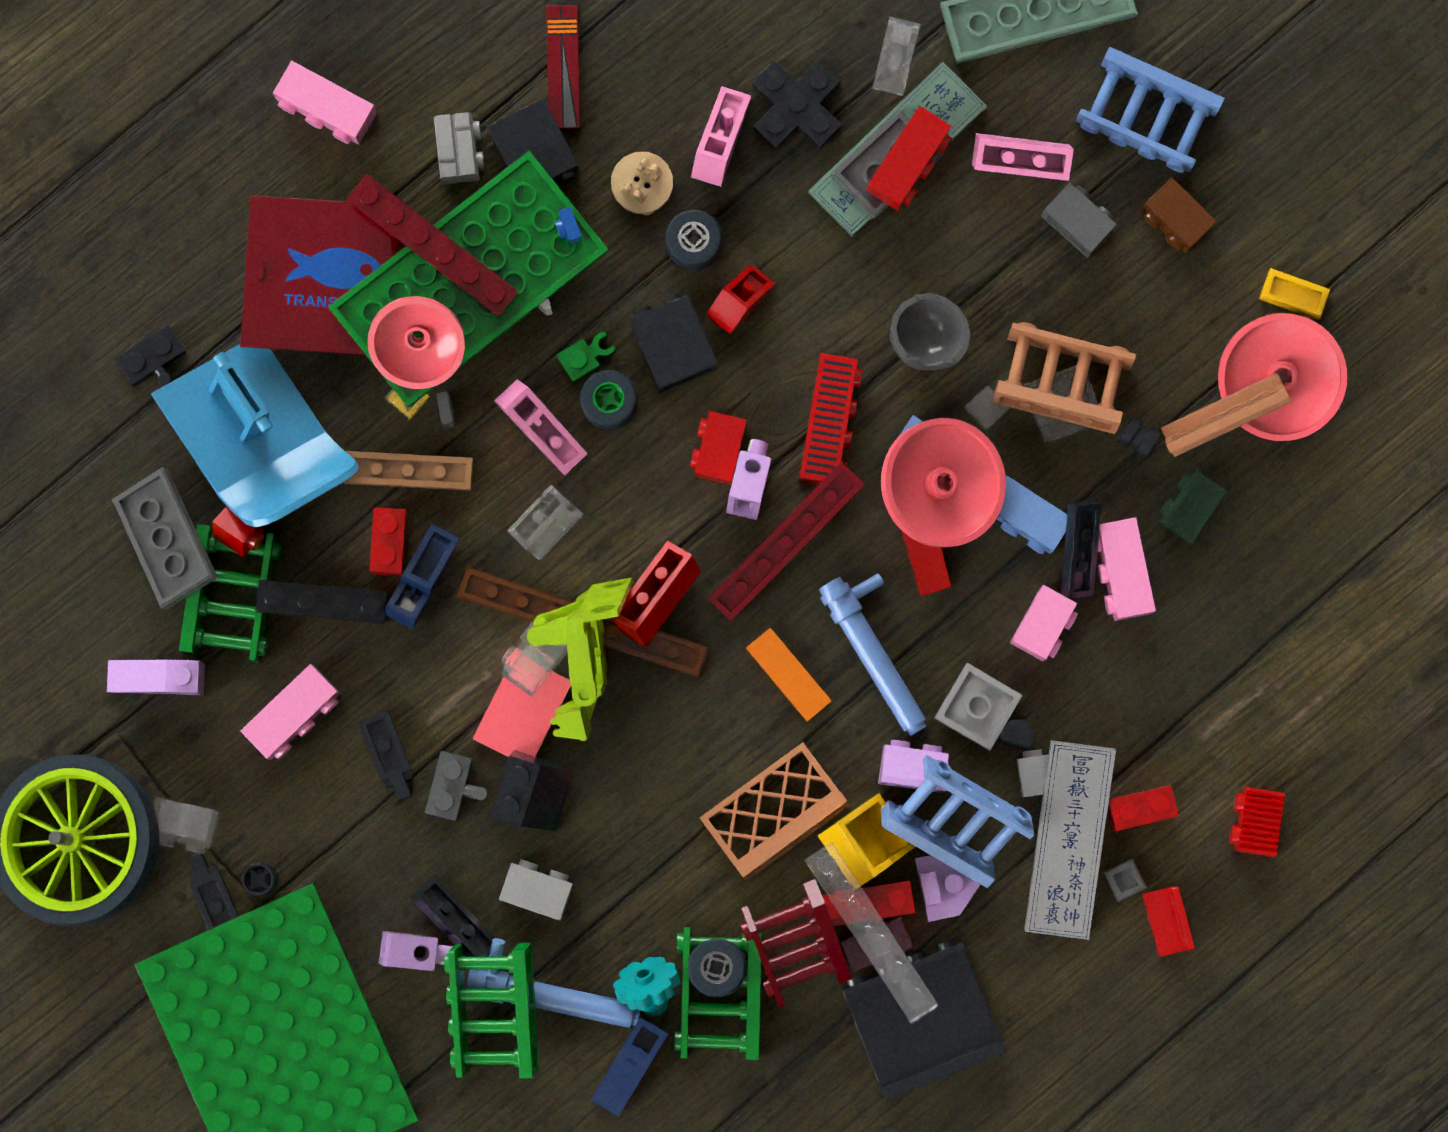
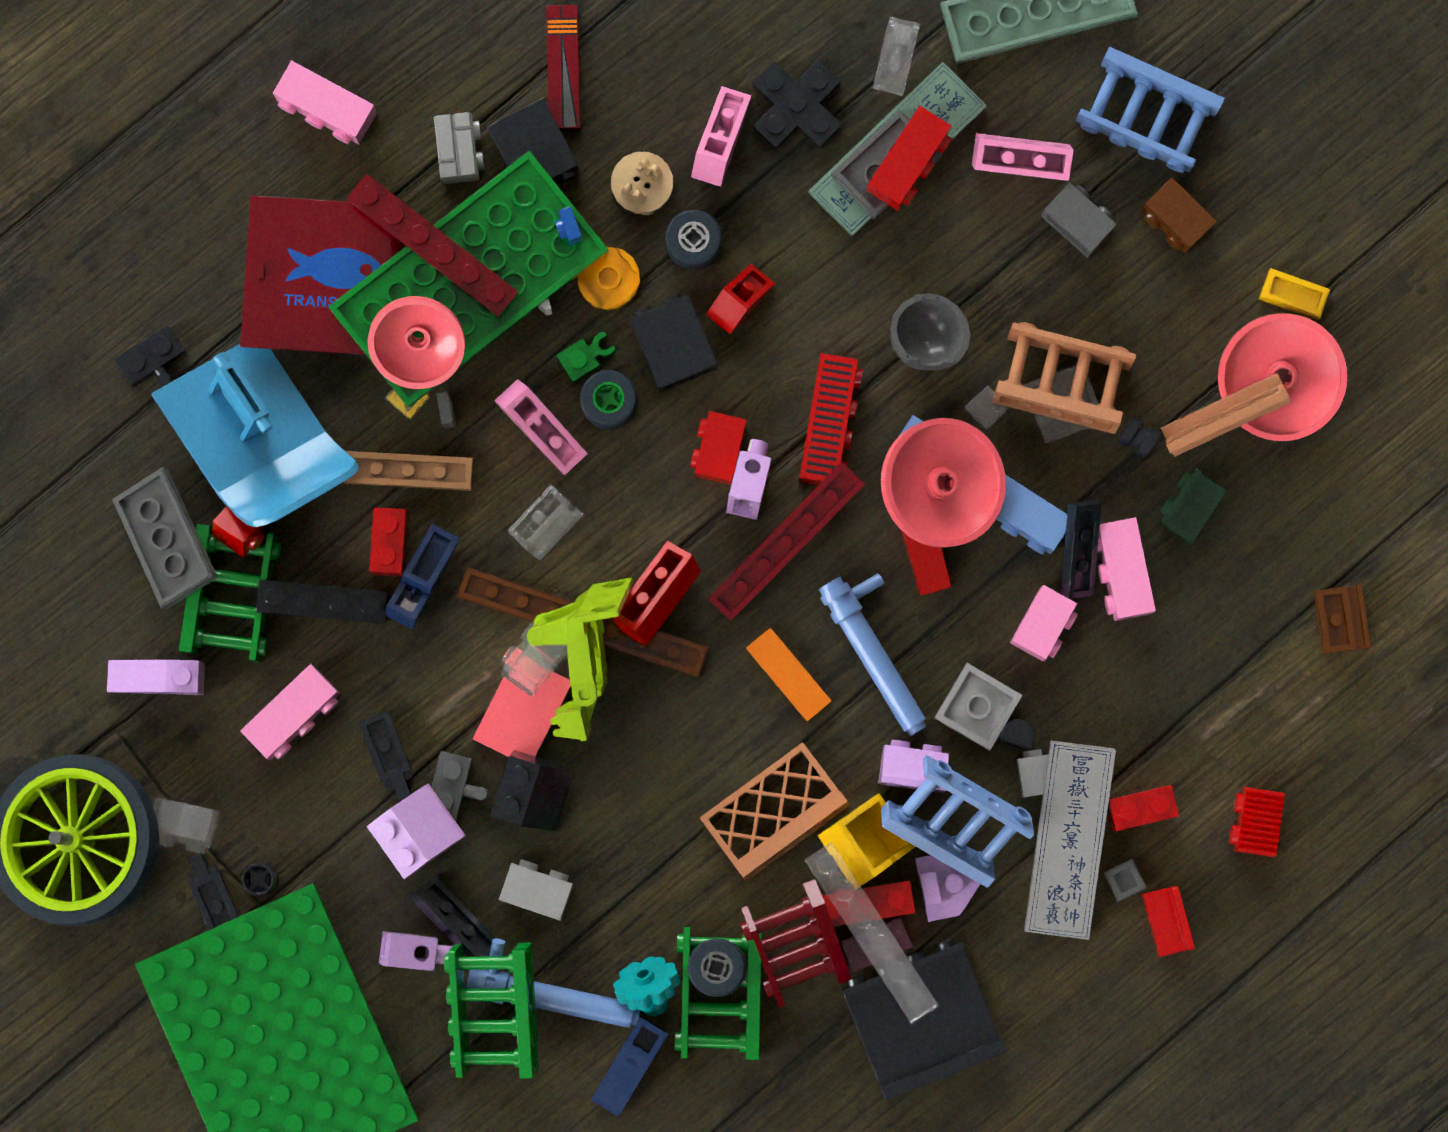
none -> lavender slope [367,783,466,879]
none -> light orange tile [578,247,640,310]
none -> reddish brown plate [1313,585,1371,654]

